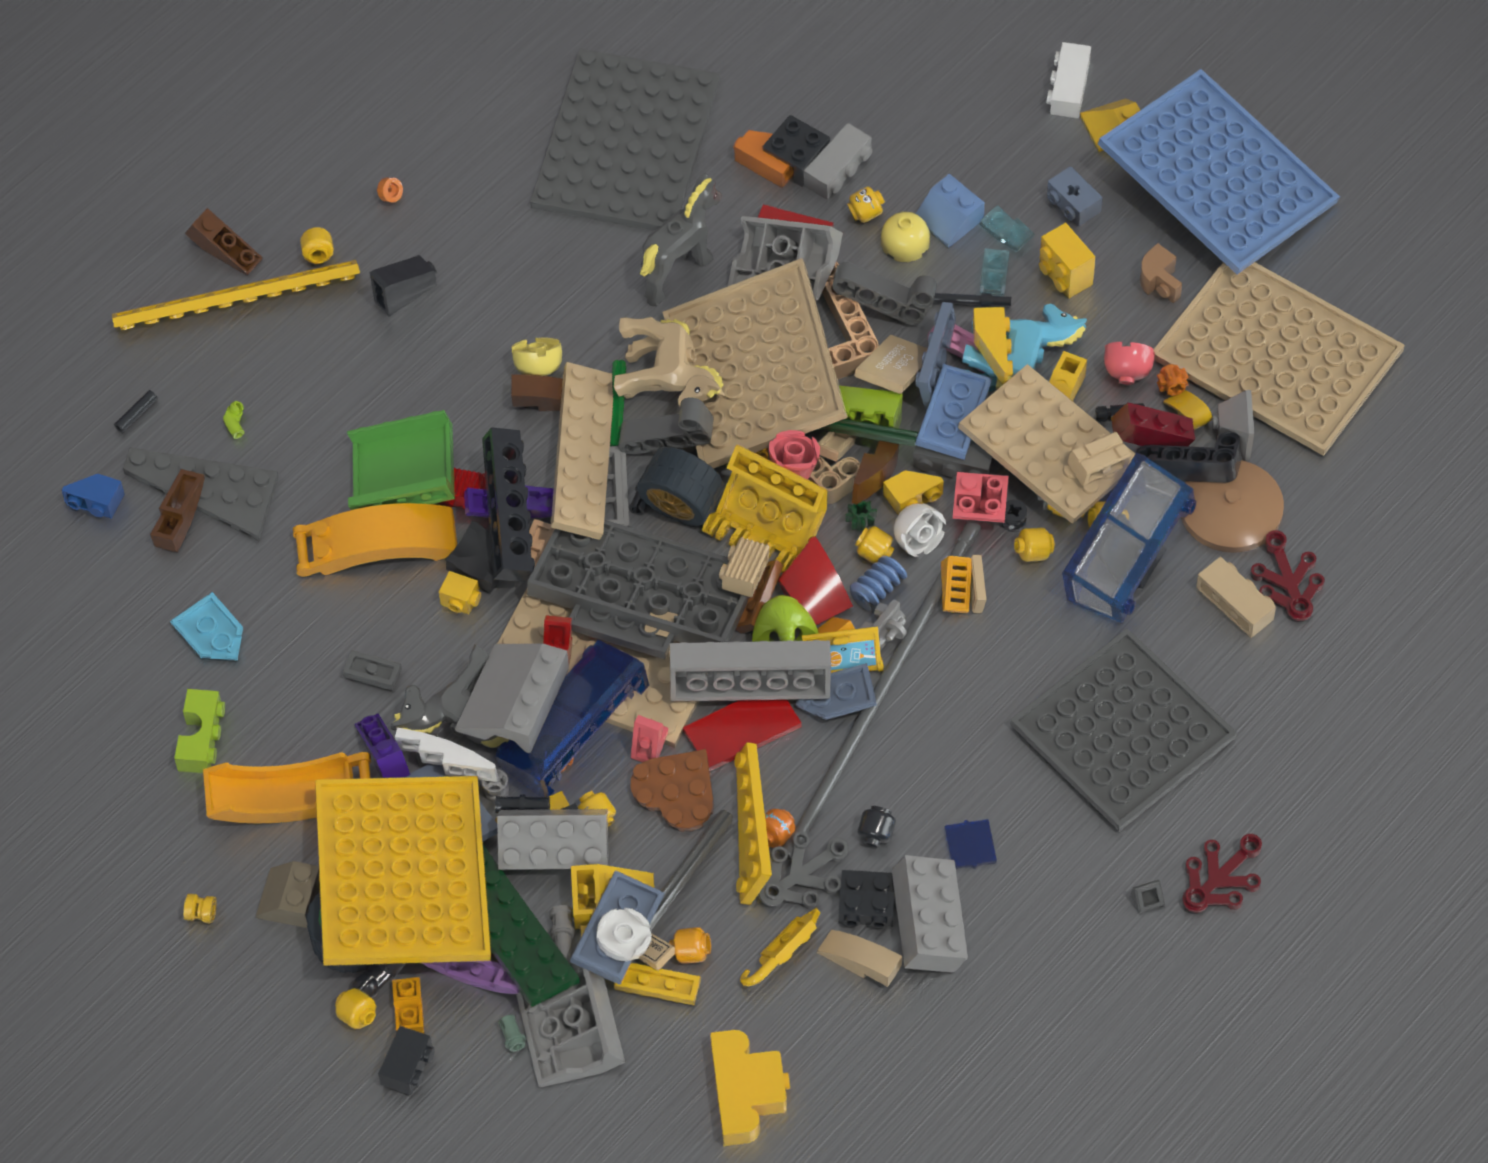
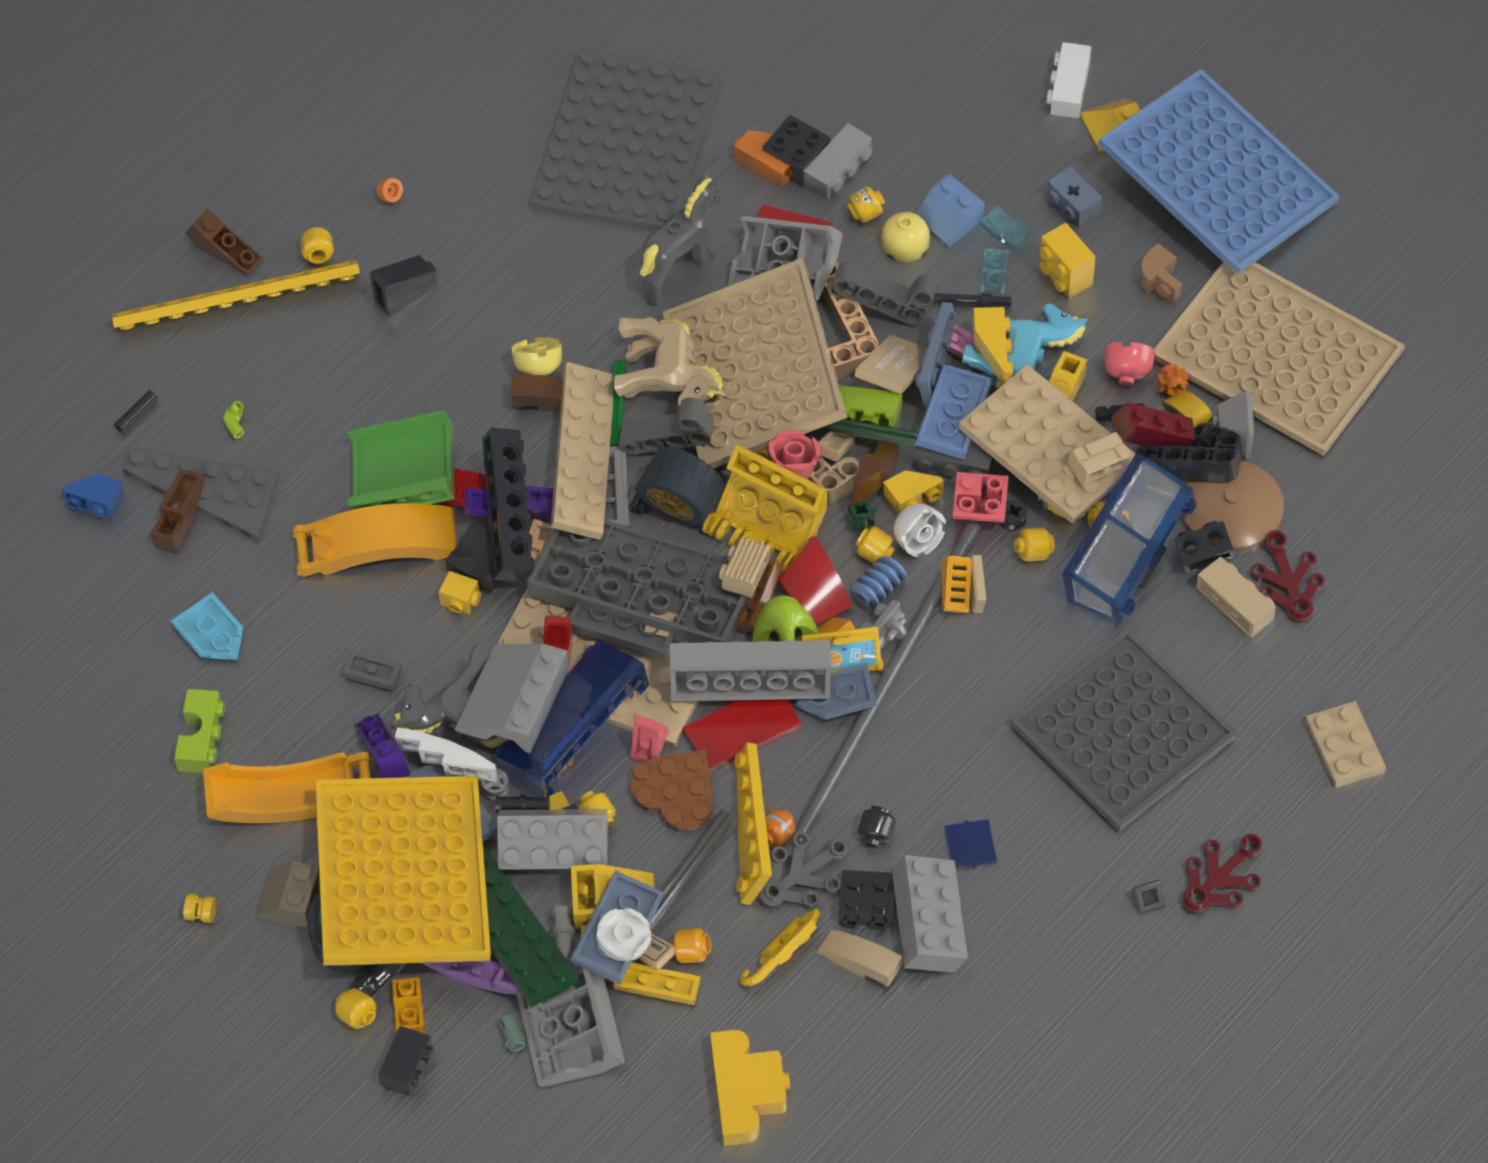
none -> black brick [1174,521,1235,574]
none -> black gear [1190,423,1222,447]
none -> tan plate [1305,701,1386,788]

